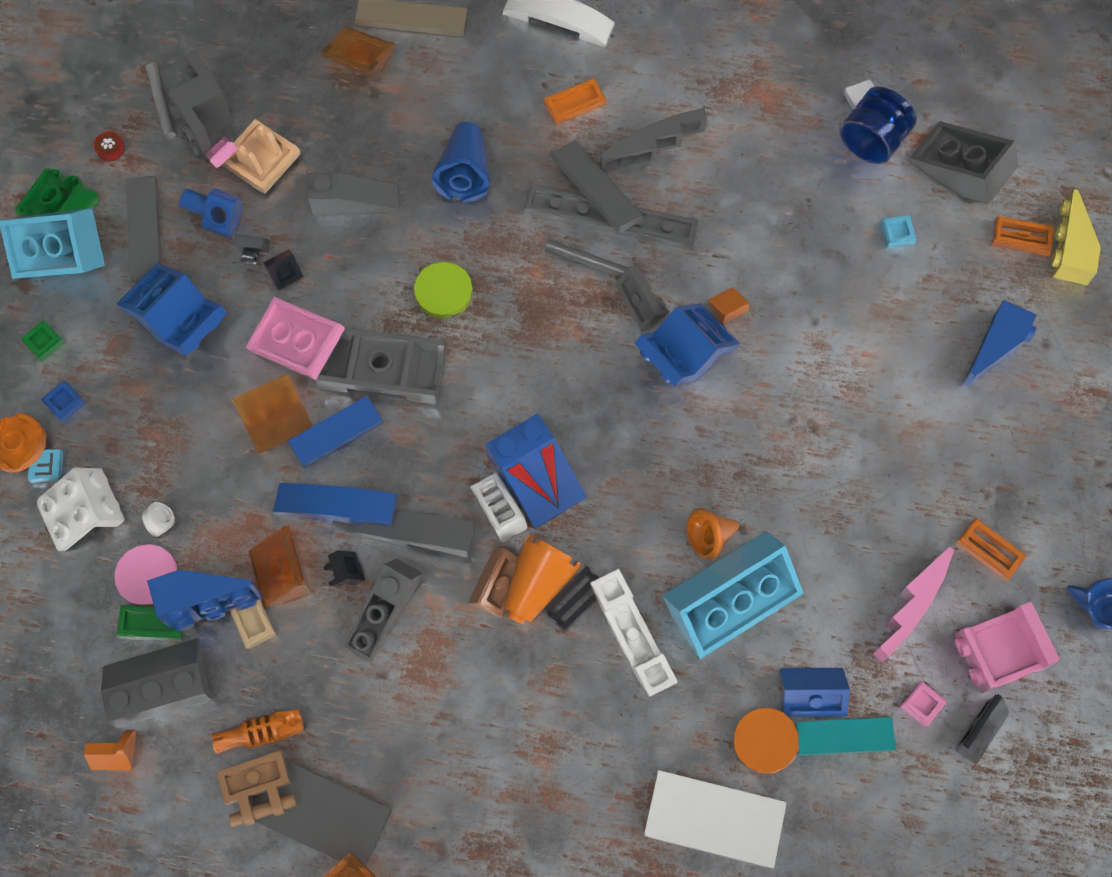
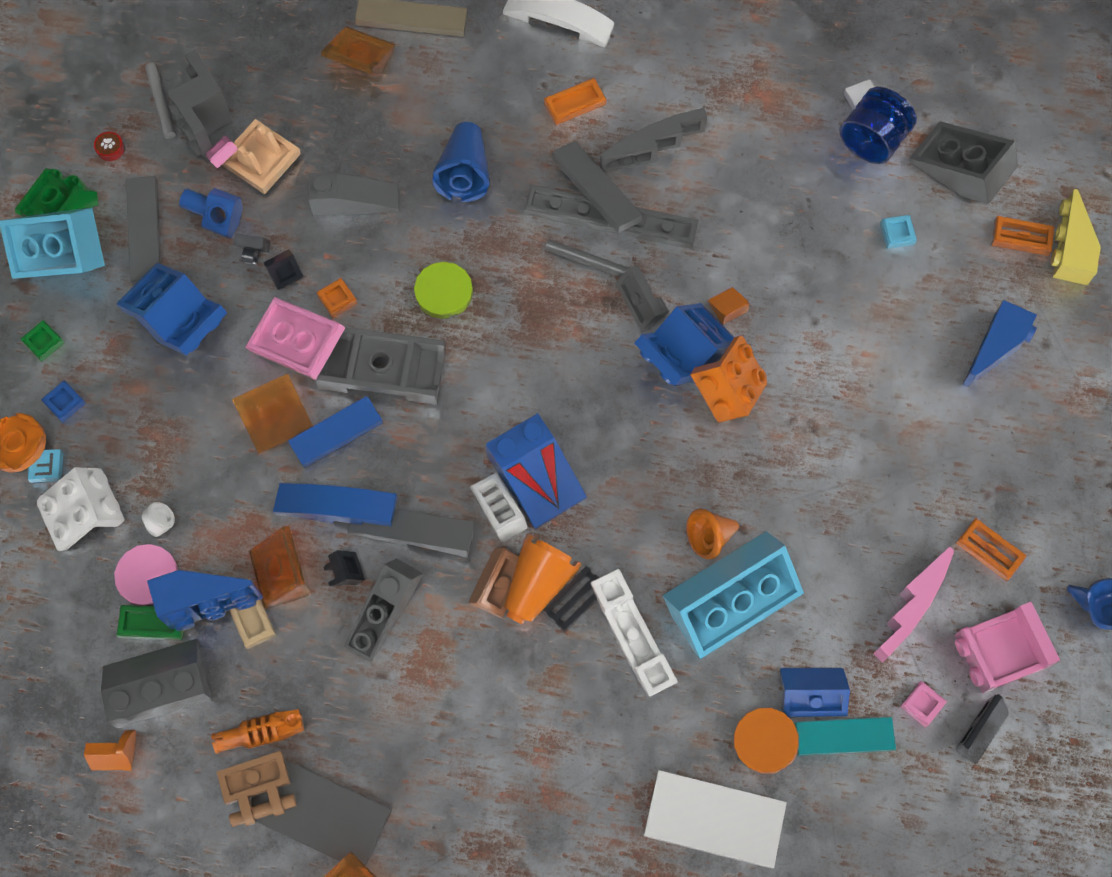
none -> orange tile [316,278,358,319]
none -> orange bracket [690,335,767,423]

